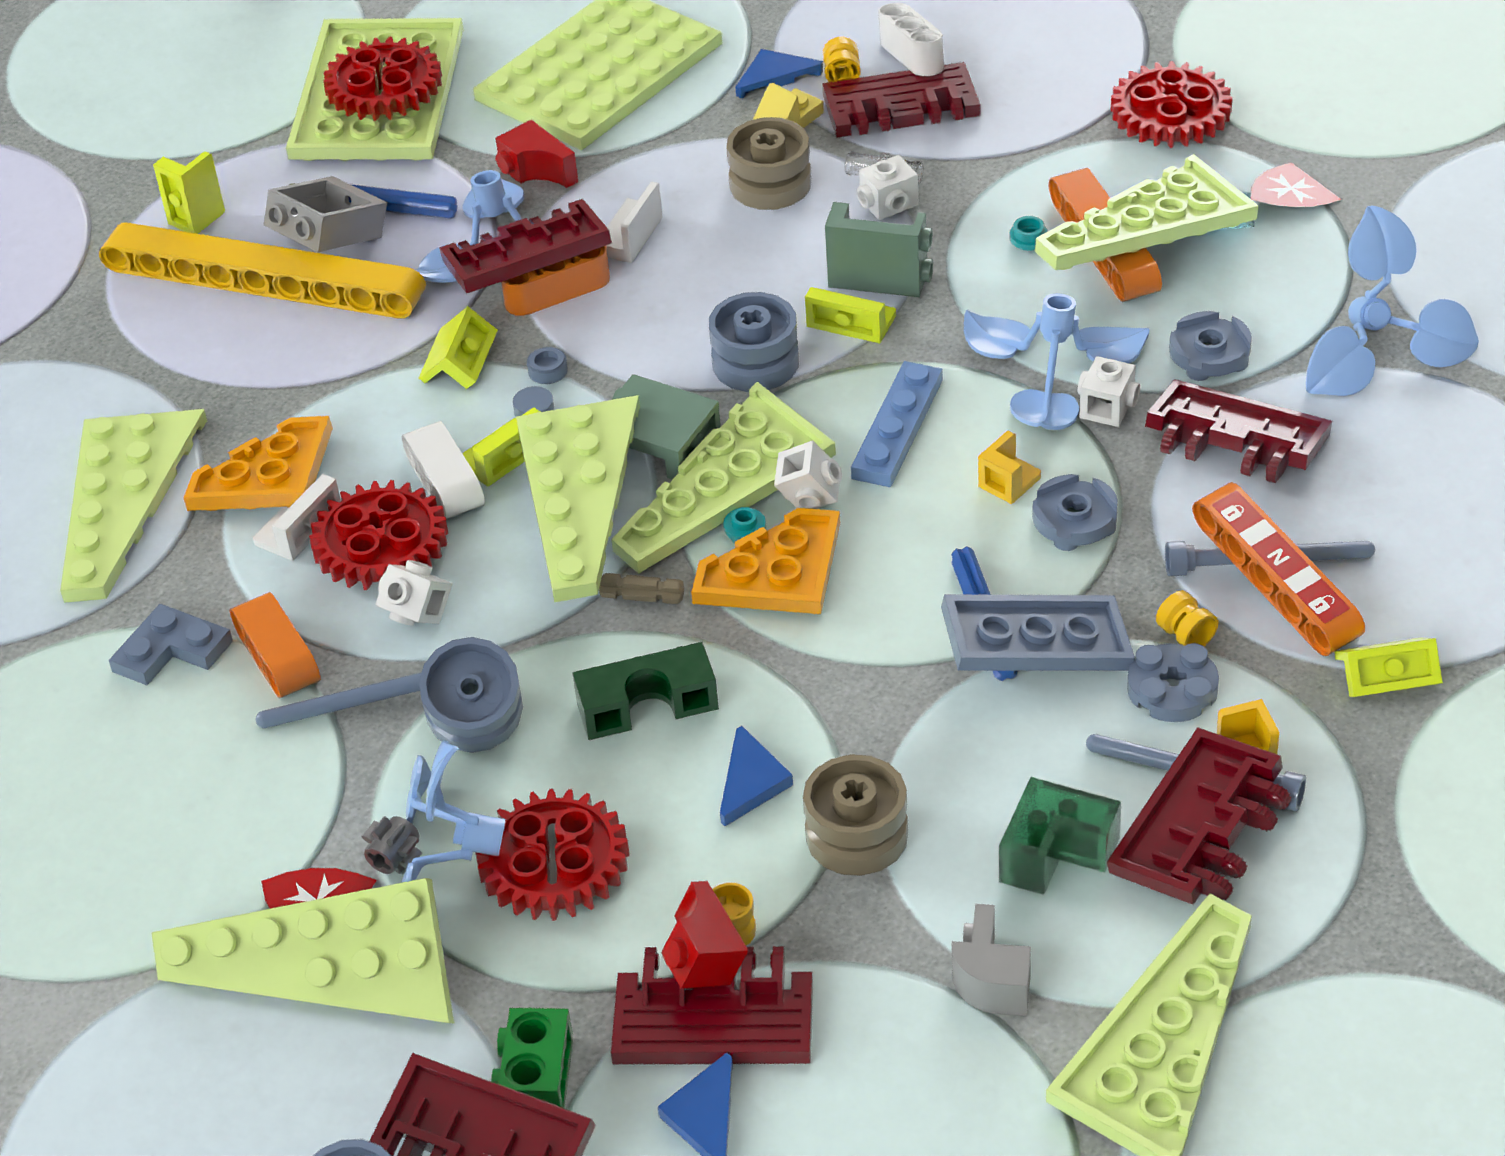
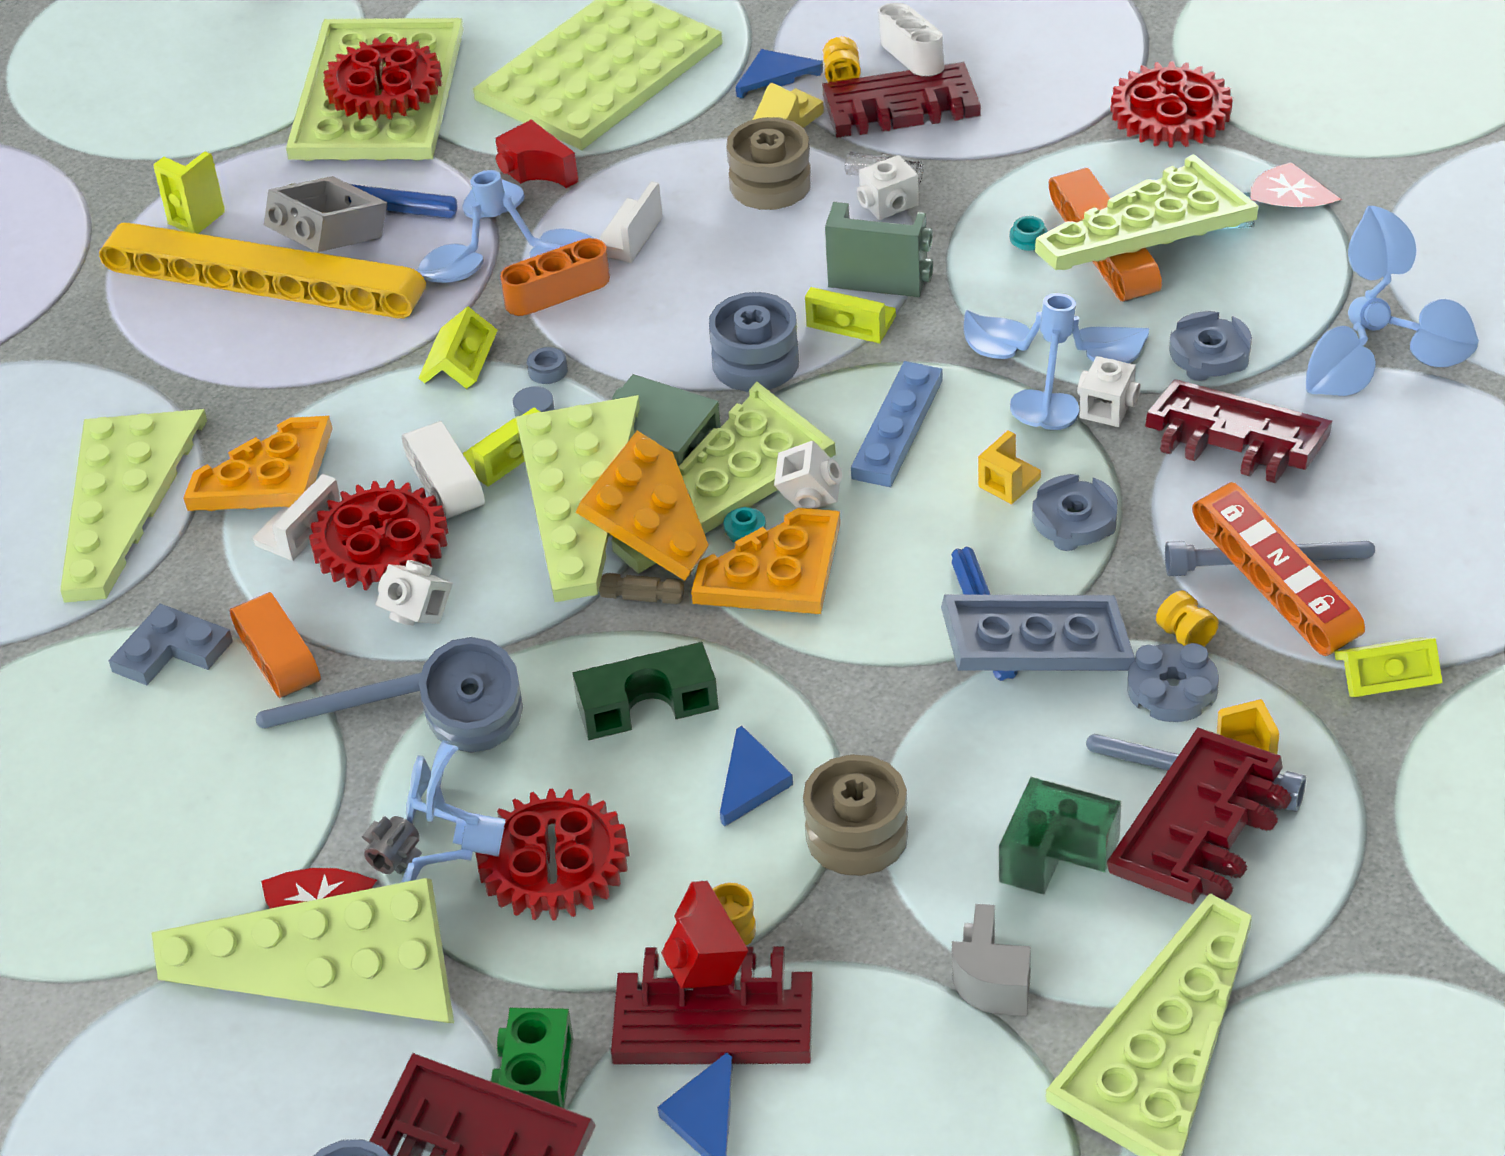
dark red hinge [439,198,612,294] -> none
none -> light orange plate [575,430,709,581]

